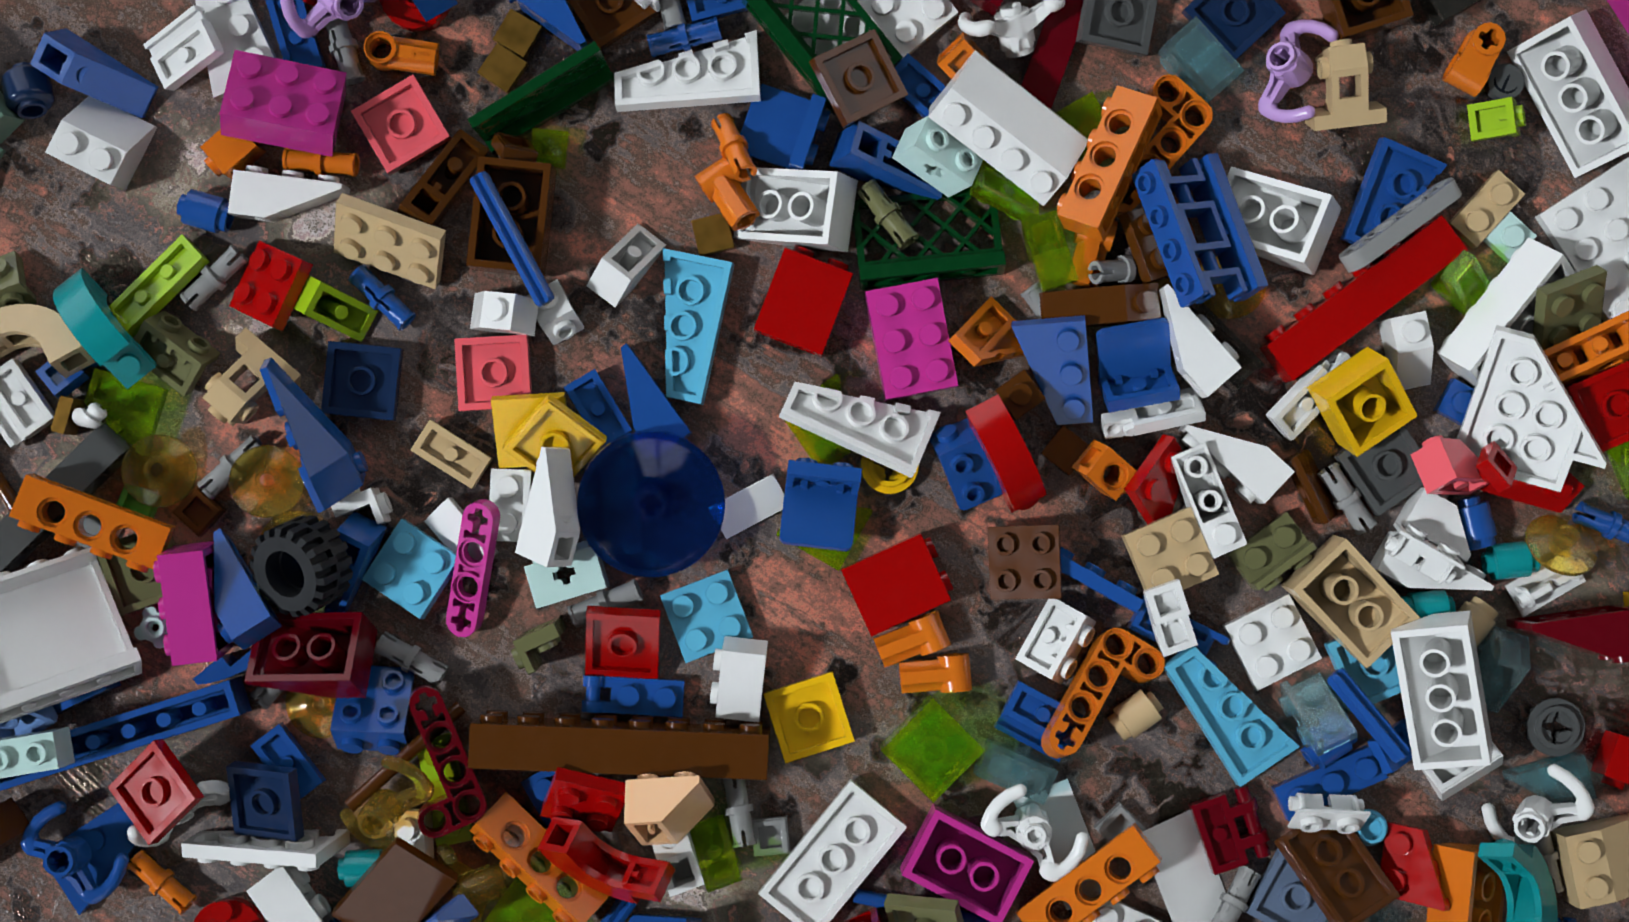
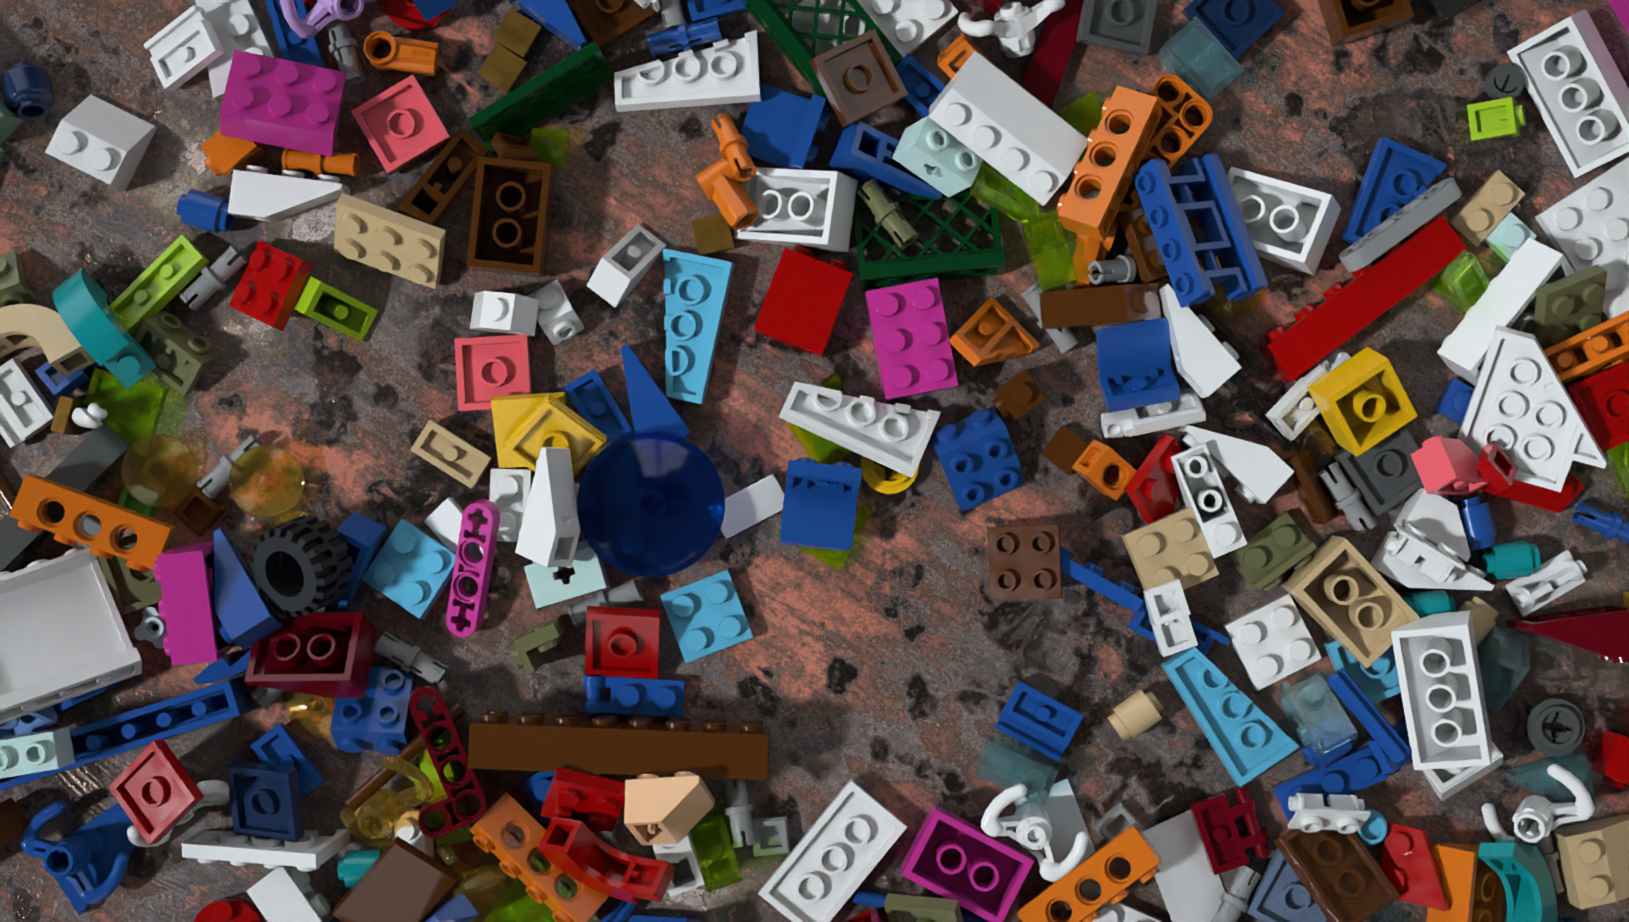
blue slope [30,28,159,118] -> none
orange pin [127,849,197,915] -> none
tan tile [202,327,301,426] -> none
blue wedge [260,357,368,513] -> none
dark blue plate [321,341,404,421] -> none
white bracket [331,488,393,524] -> none
blue pin [348,264,416,331] -> none
blue axle [470,171,554,307] -> none
white brick [710,636,768,722] -> none
yellow plate [763,671,855,764] -> none
red brick [841,533,954,637] -> none
orange piece [873,610,951,668] -> none
clear neon green brick [879,694,985,803] -> none
orange piece [899,653,972,694] -> none
red arch [965,395,1047,513] -> none
blue wing [1011,315,1093,425] -> none
white bracket [1015,599,1096,684] -> none
orange beam [1041,628,1165,759] -> none
lavender piece [1258,19,1339,123] -> none
tan tile [1305,39,1387,131] -> none
white slope [1378,311,1434,390] -> none
orange piece [1442,22,1506,97] -> none
clear yellow dish [1525,515,1598,576] -> none

